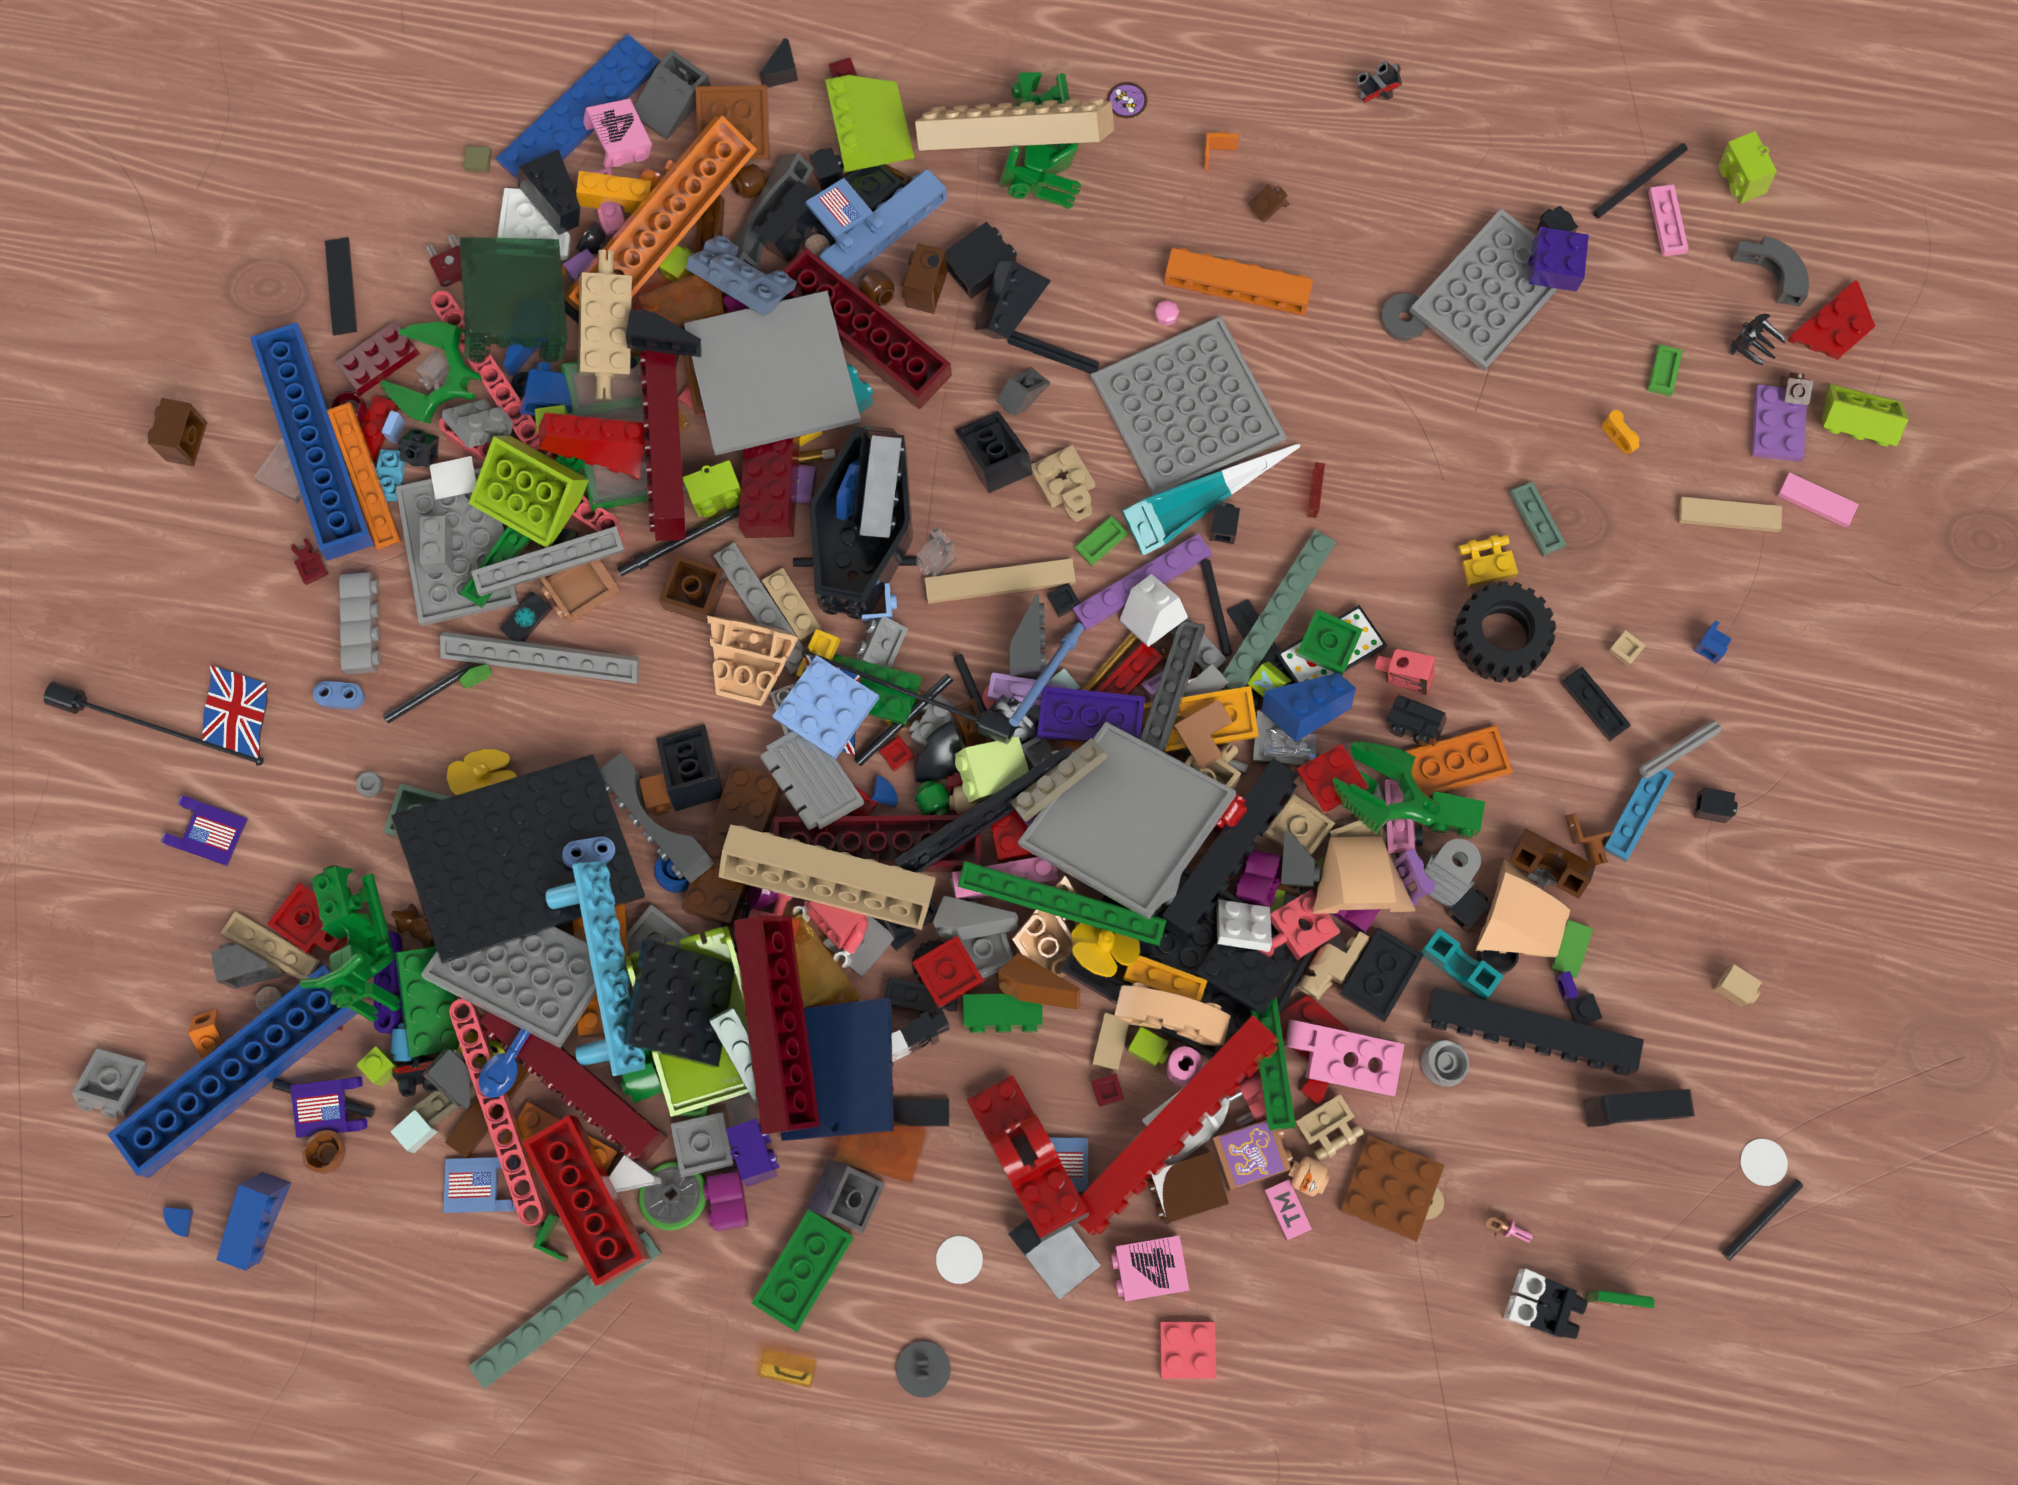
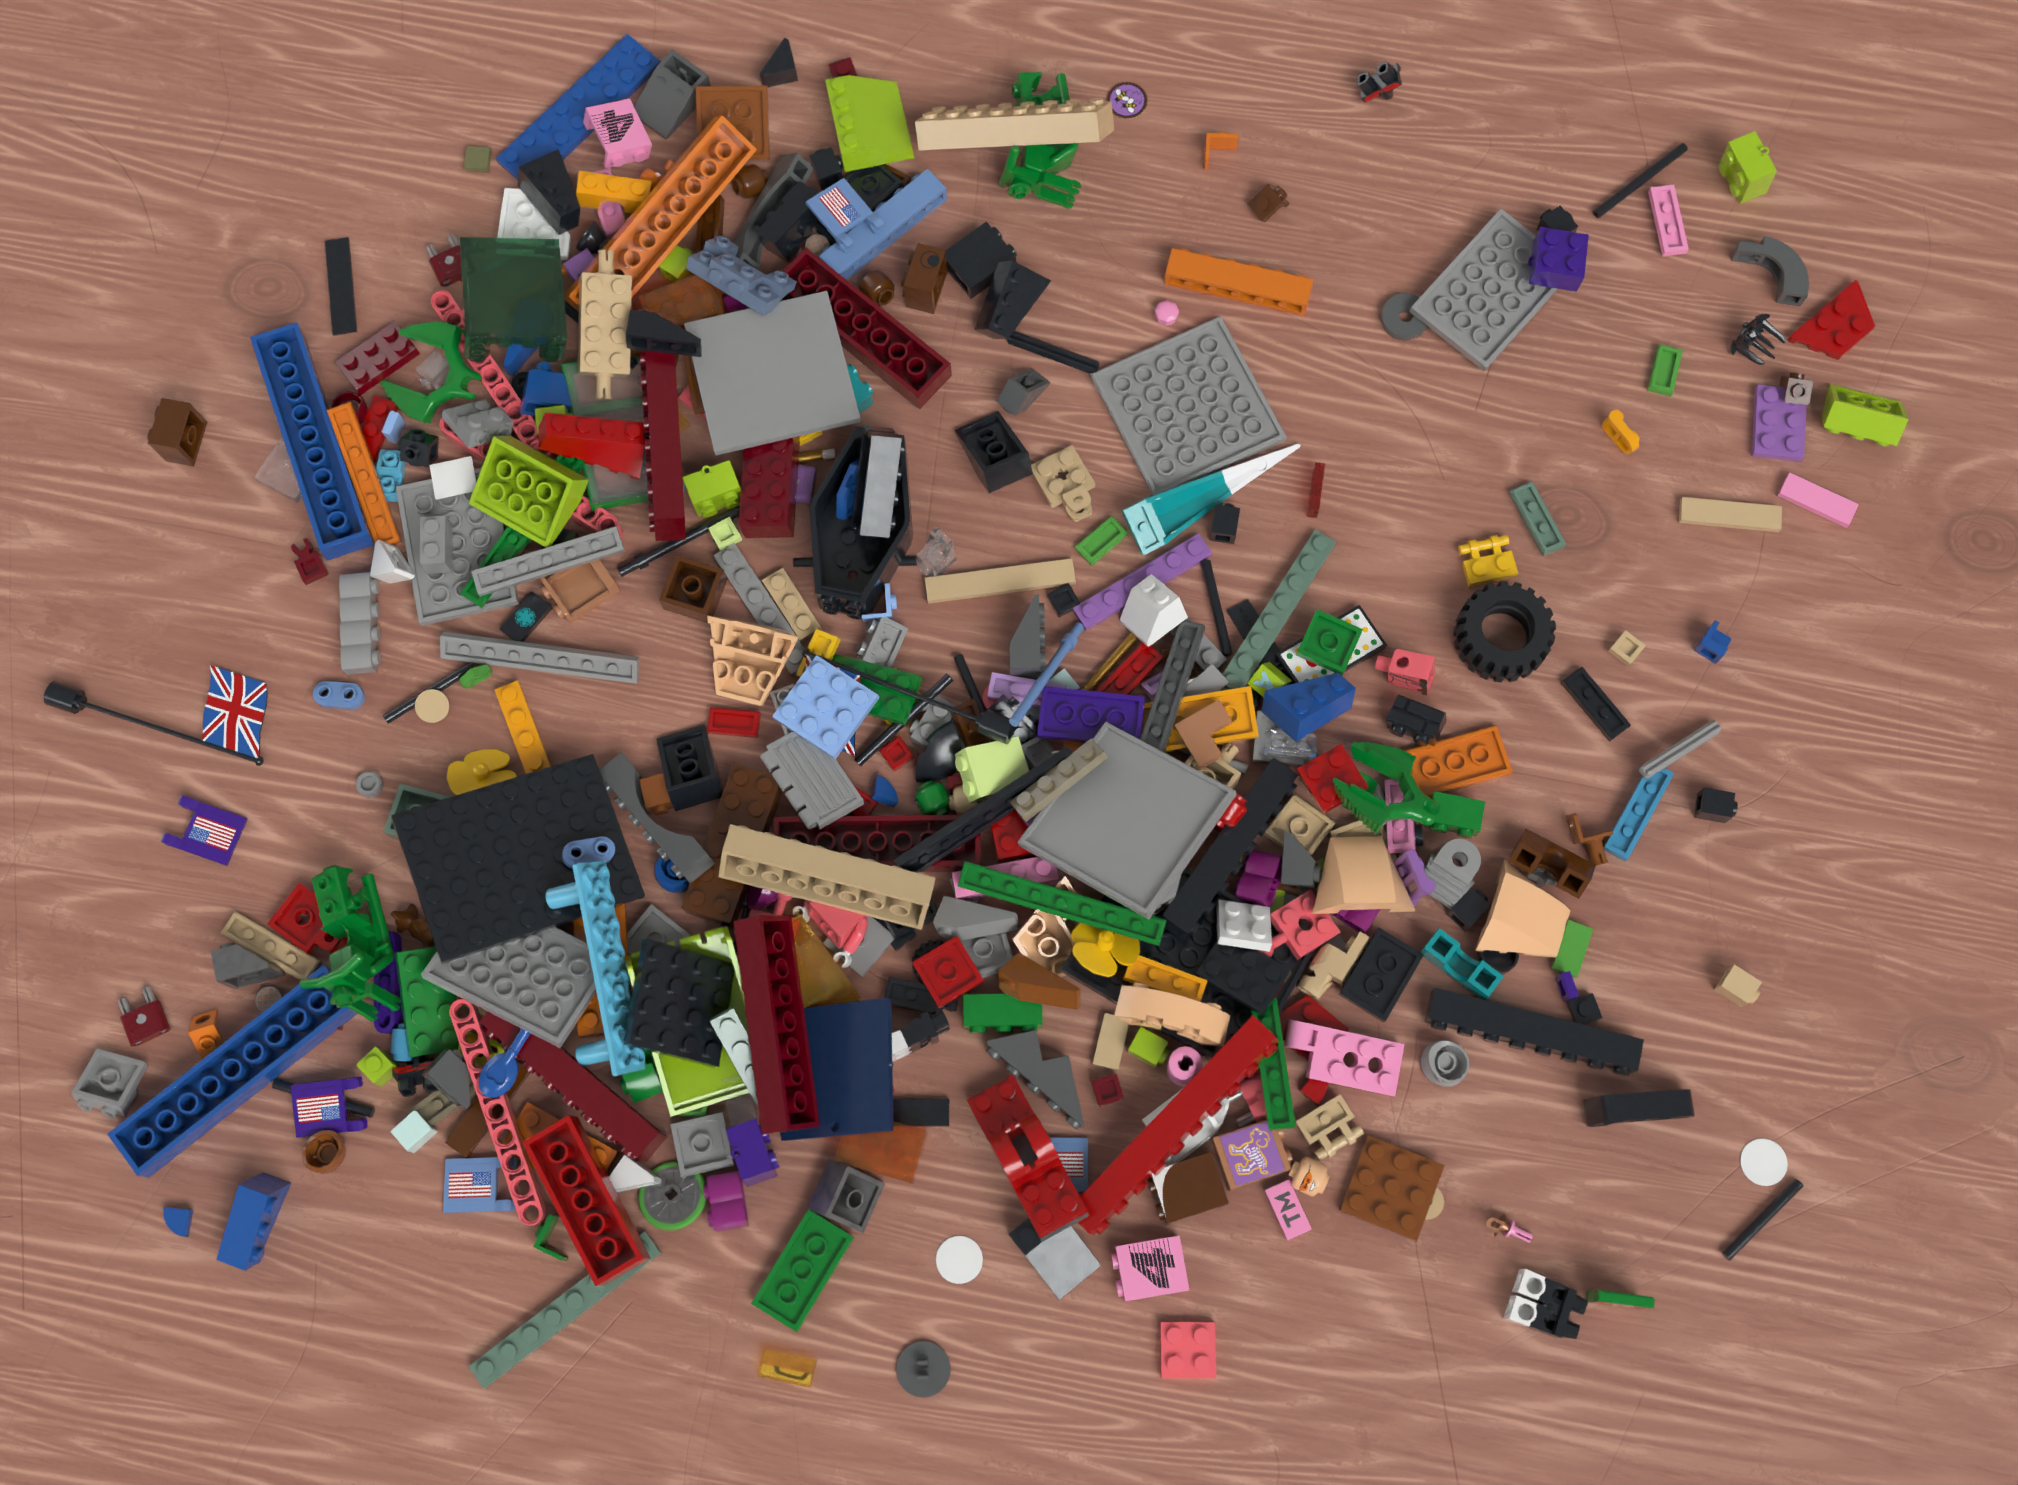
none -> dark red piece [118,986,171,1047]
none -> white slope [370,539,415,584]
none -> tan piece [415,689,450,723]
none -> light orange plate [494,680,551,774]
none -> red tile [707,707,761,738]
none -> yellowish green plate [708,517,742,551]
none -> dark grey slope [985,1030,1084,1130]

